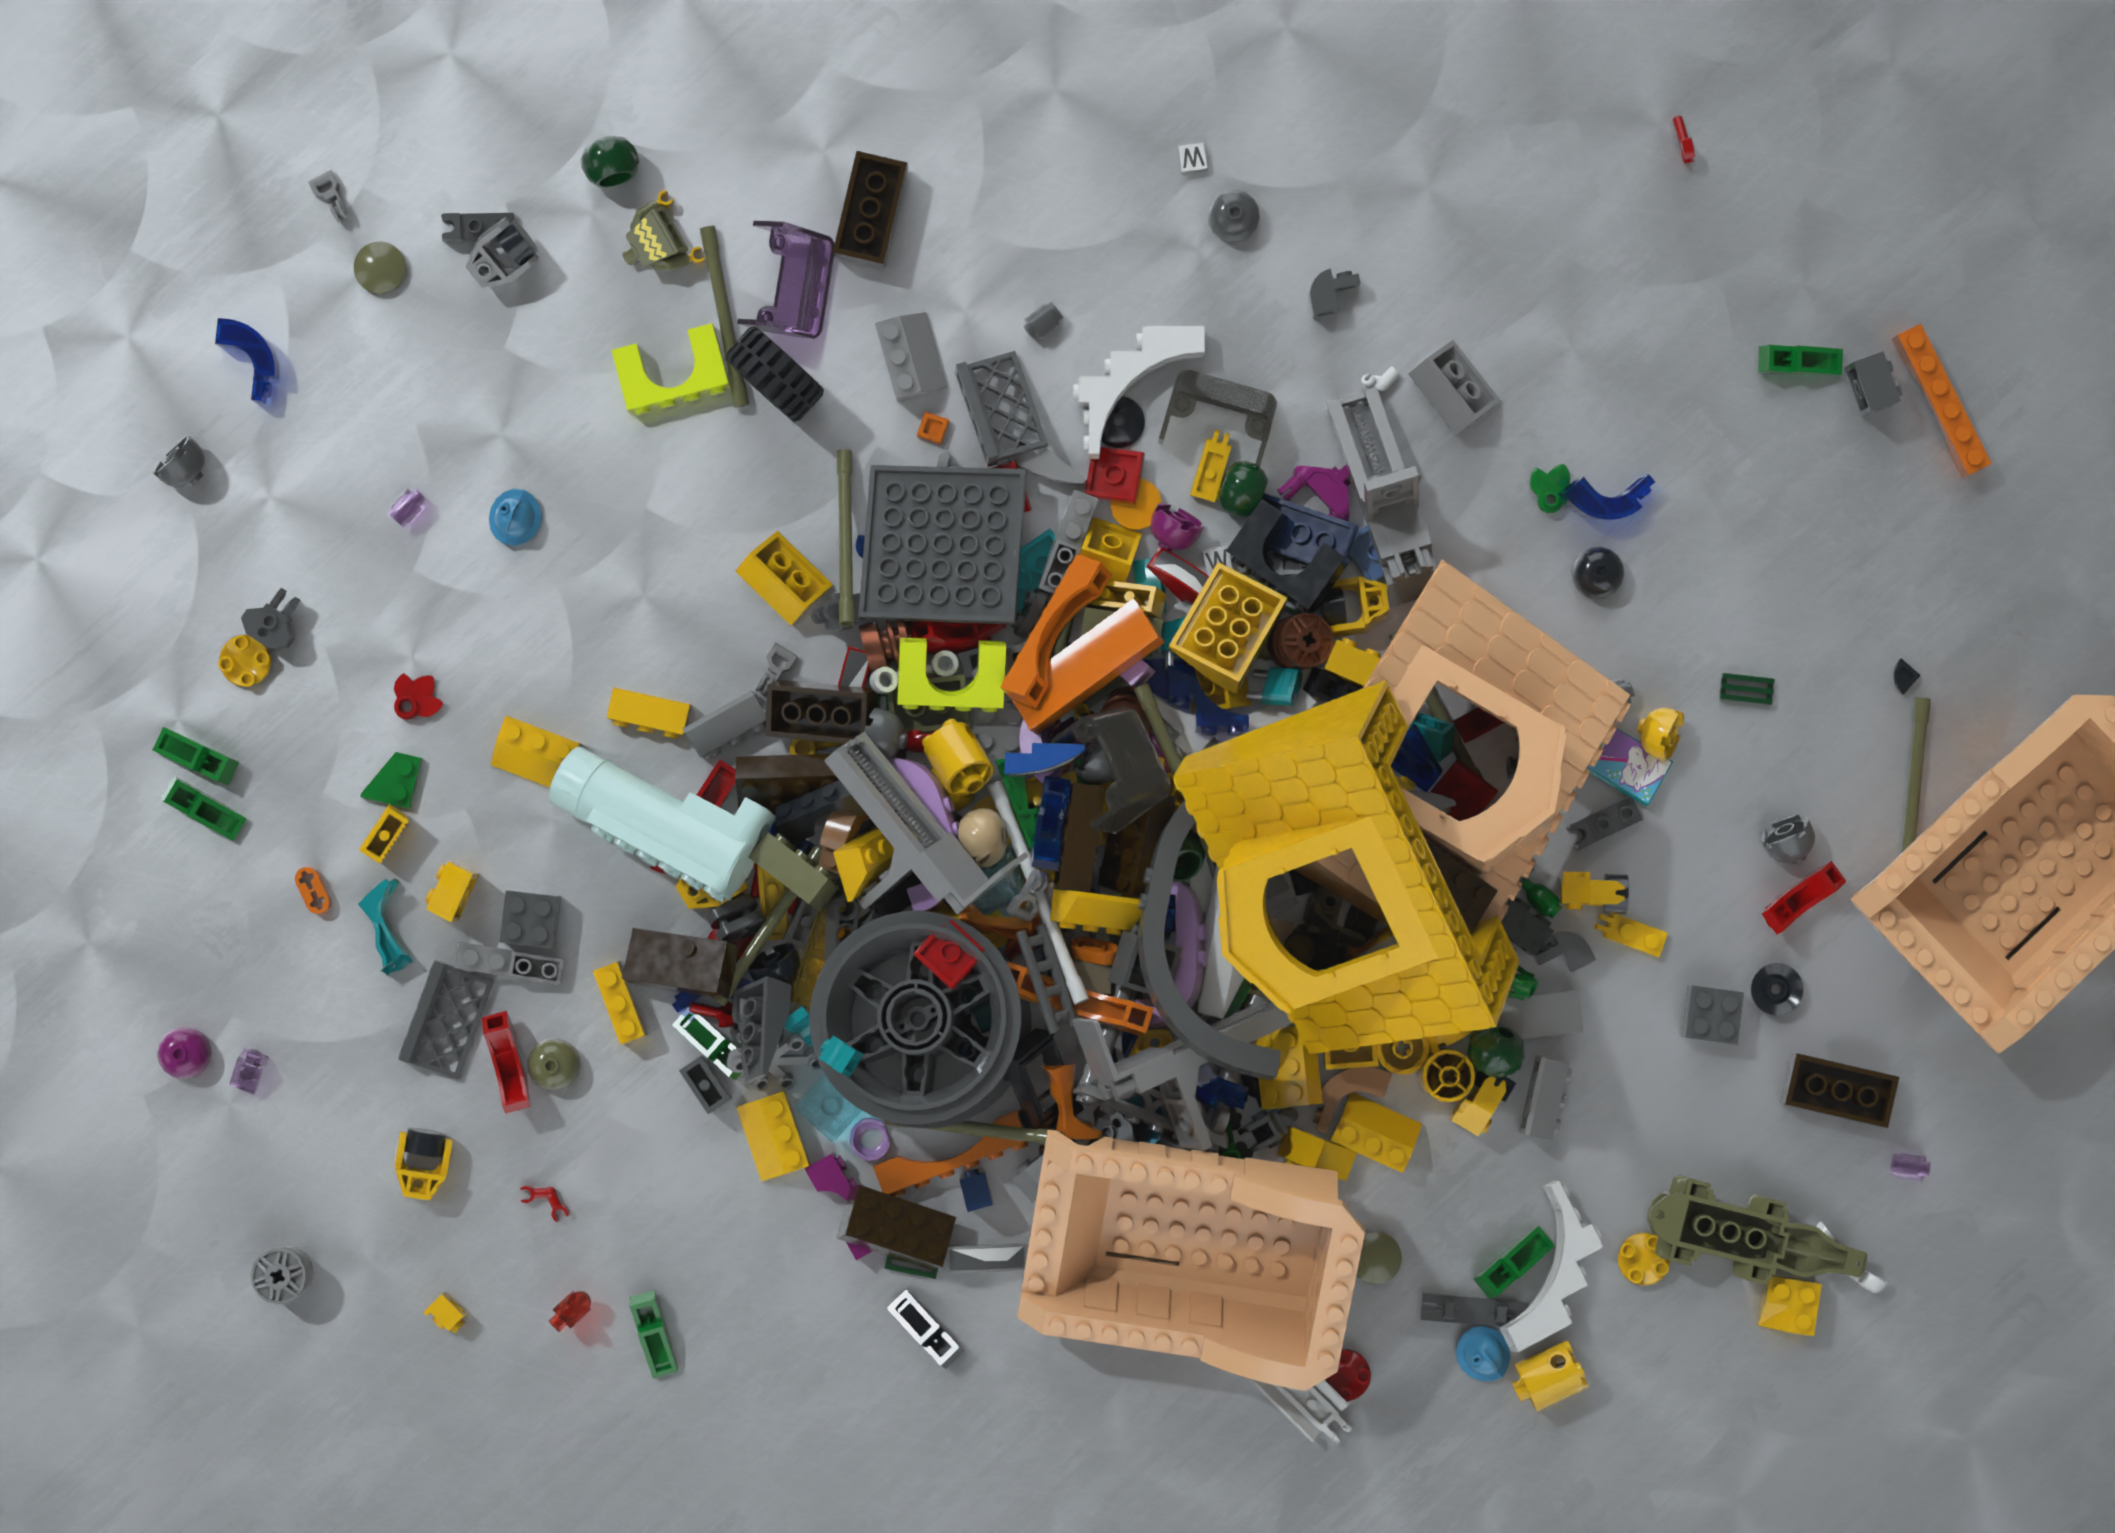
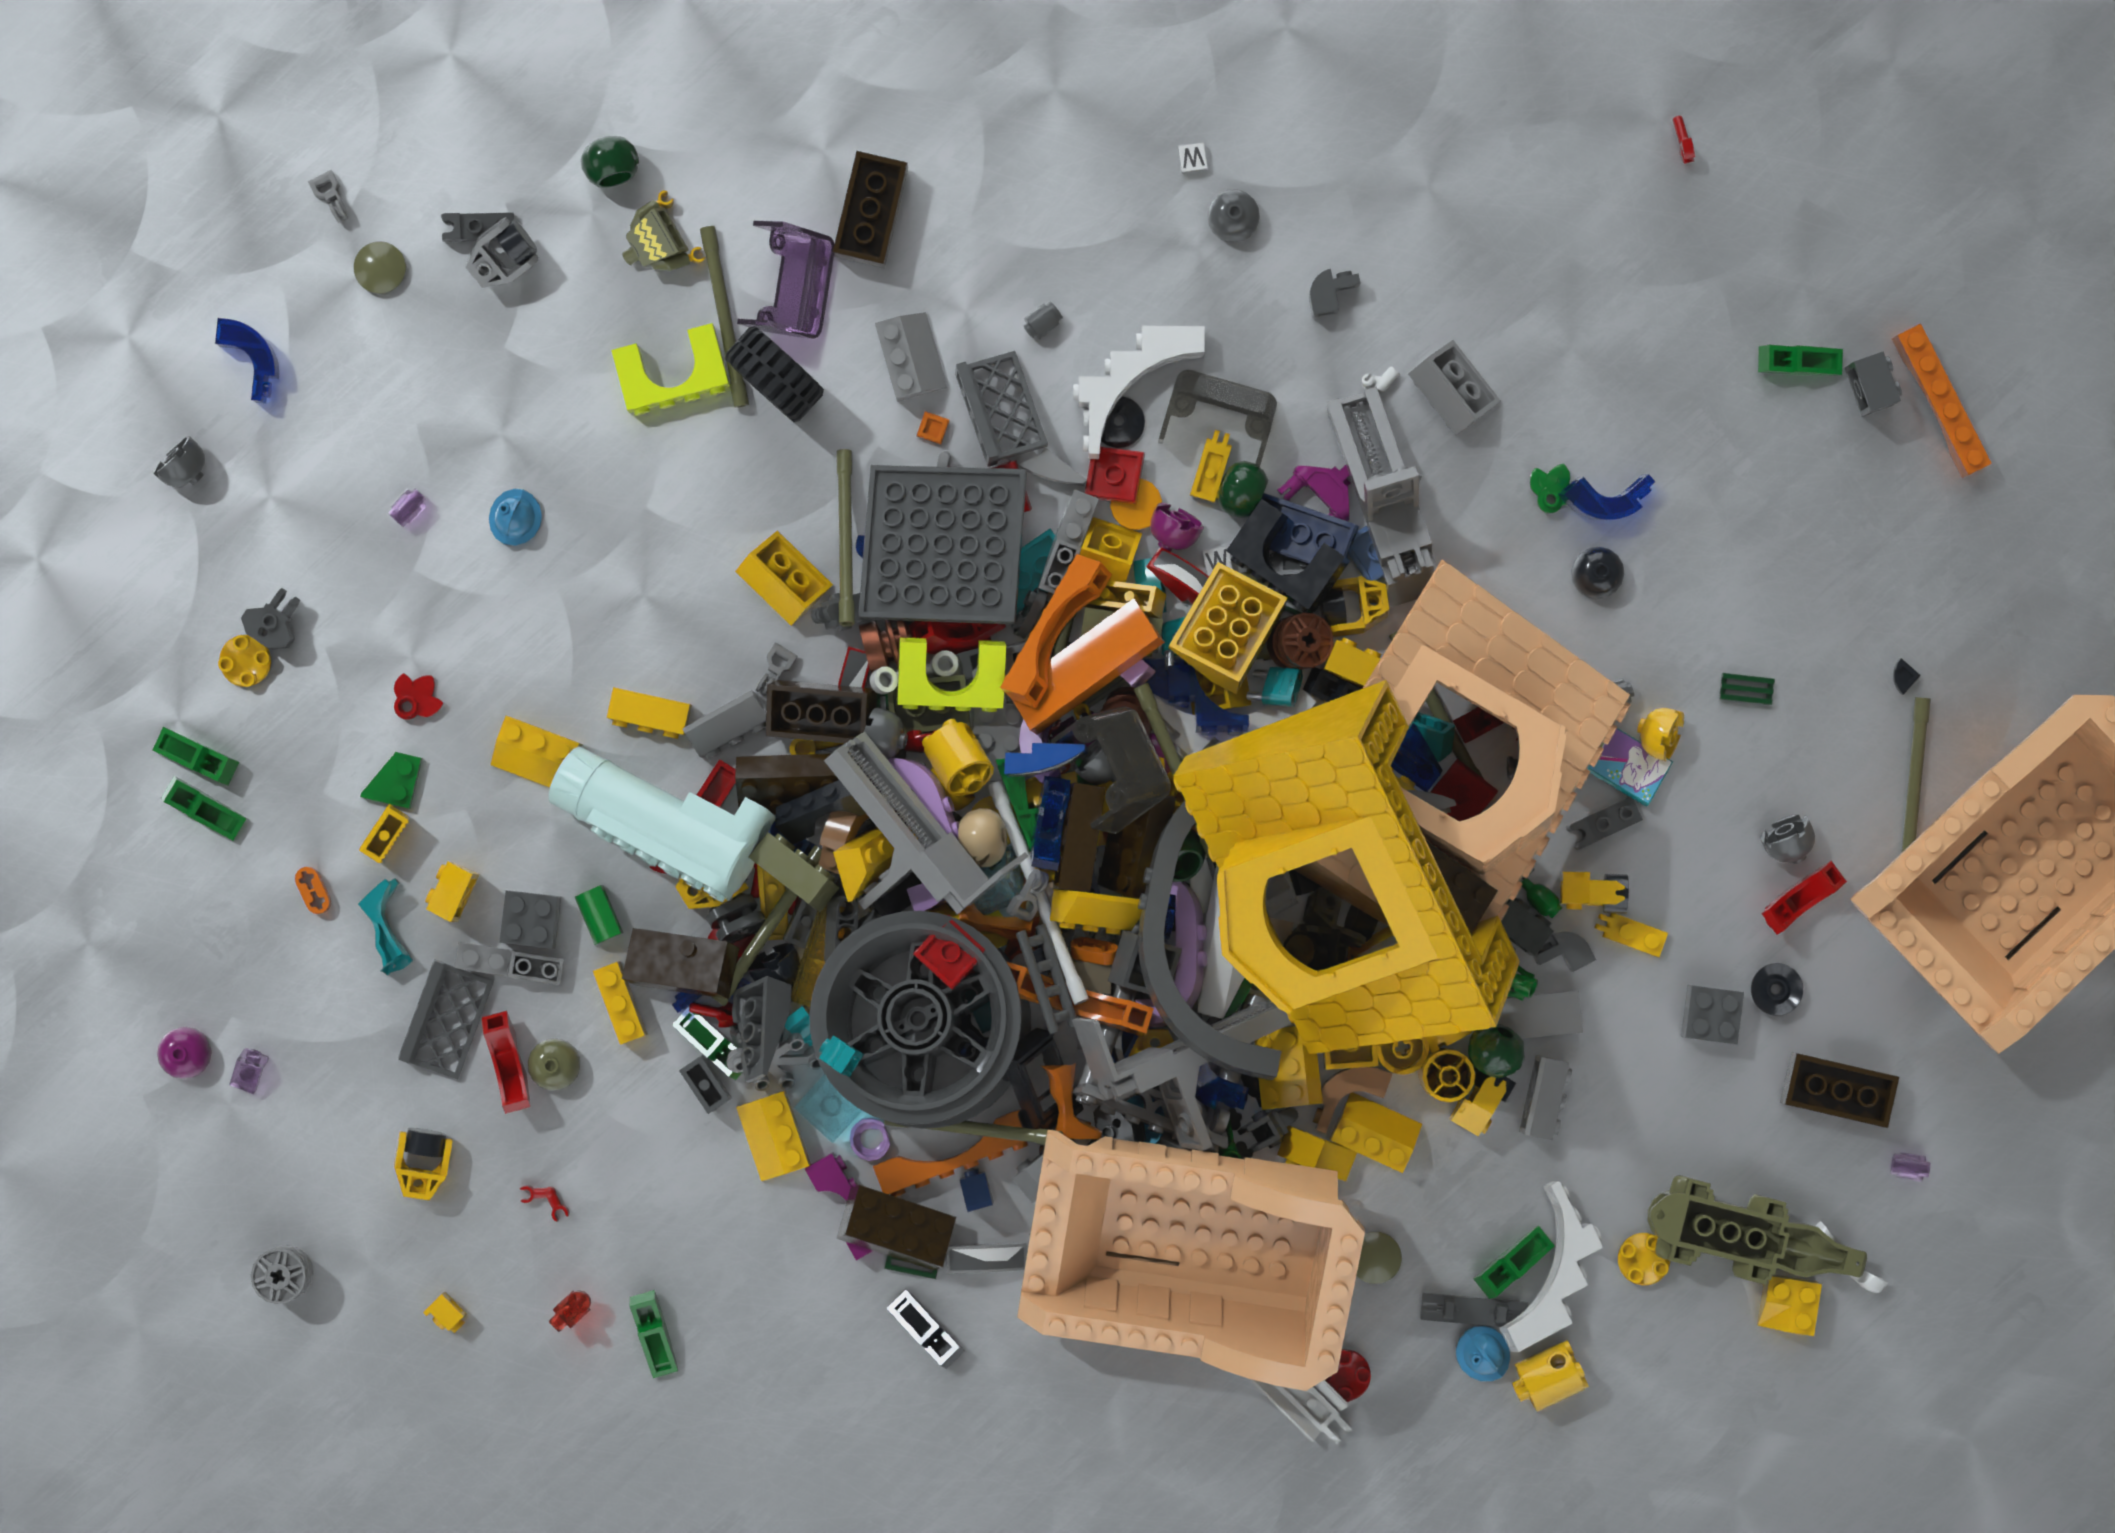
none -> green brick [574,885,623,945]

